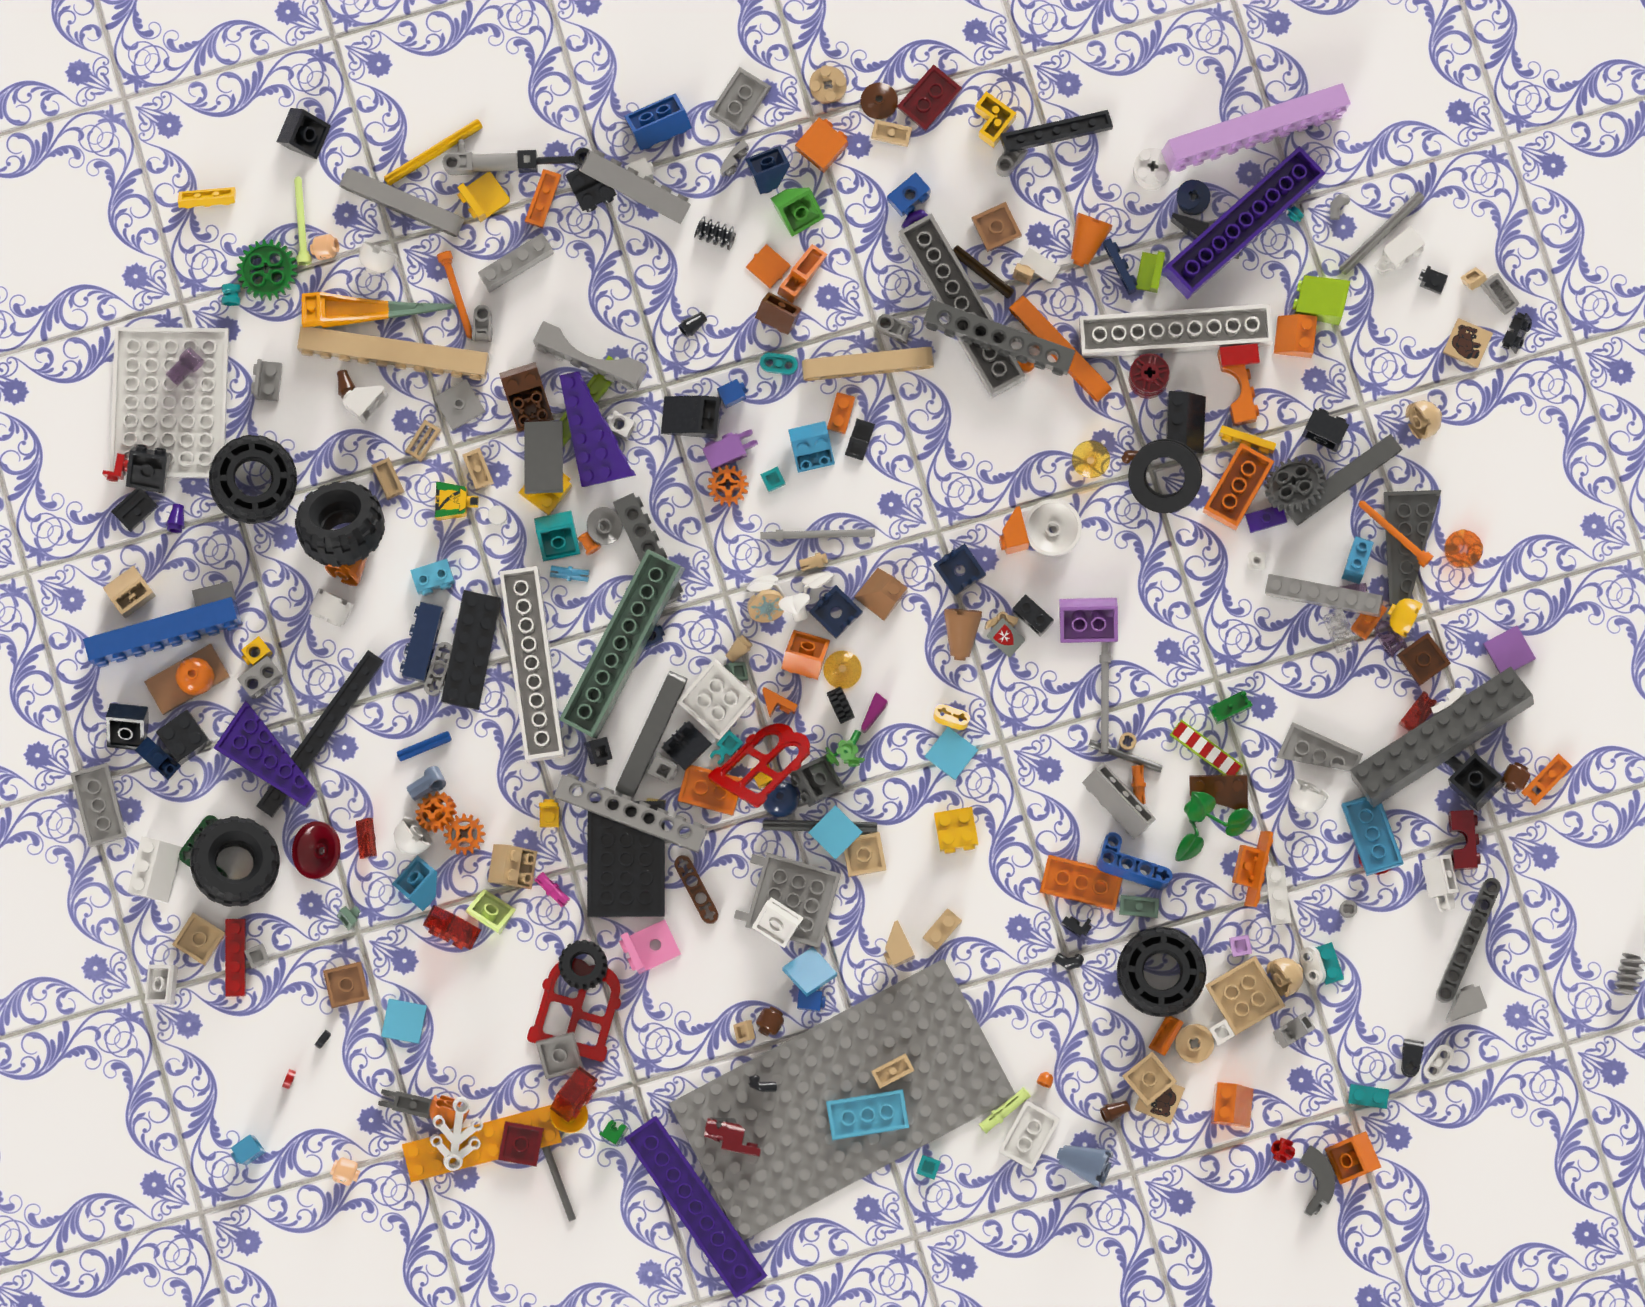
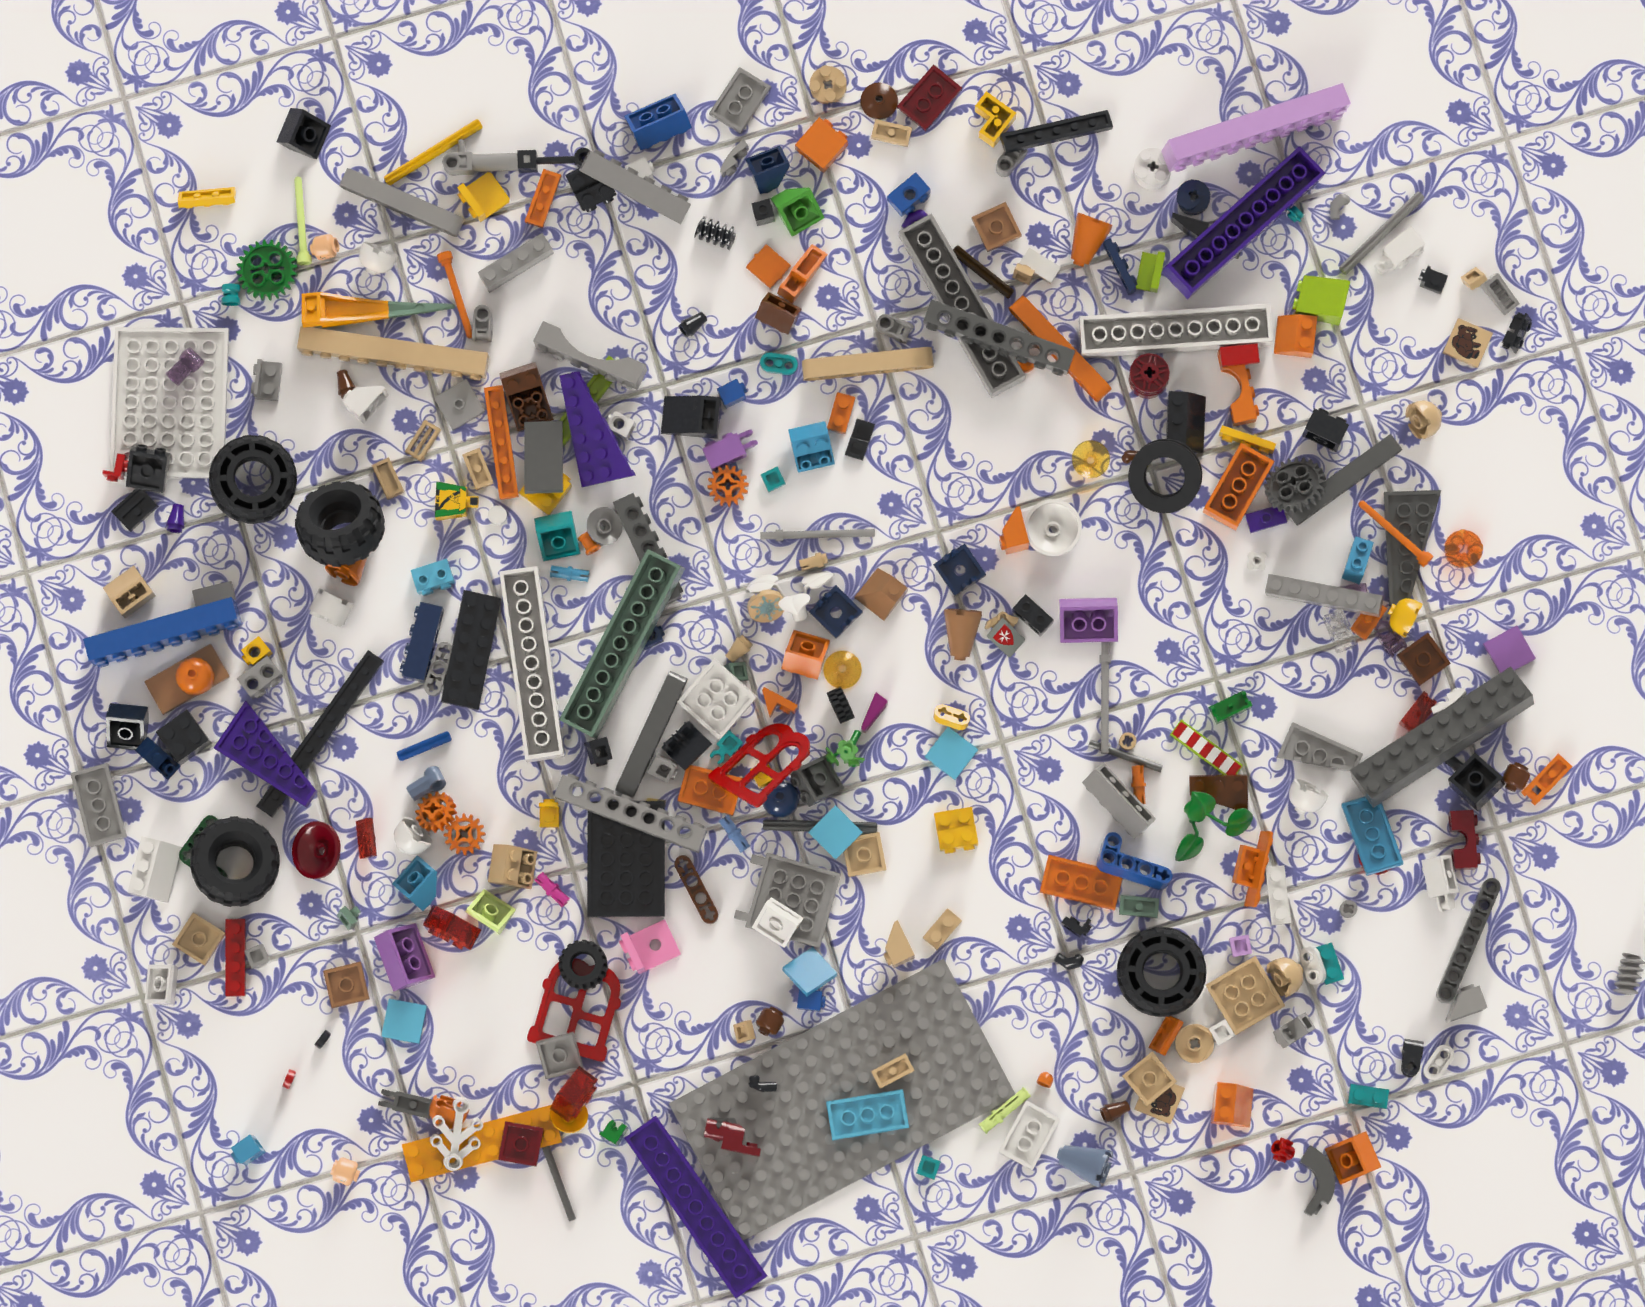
none -> medium lavender slope [374,923,435,992]
none -> orange plate [484,385,519,500]
none -> medium blue pin [718,815,750,853]
none -> black brick [751,198,775,226]

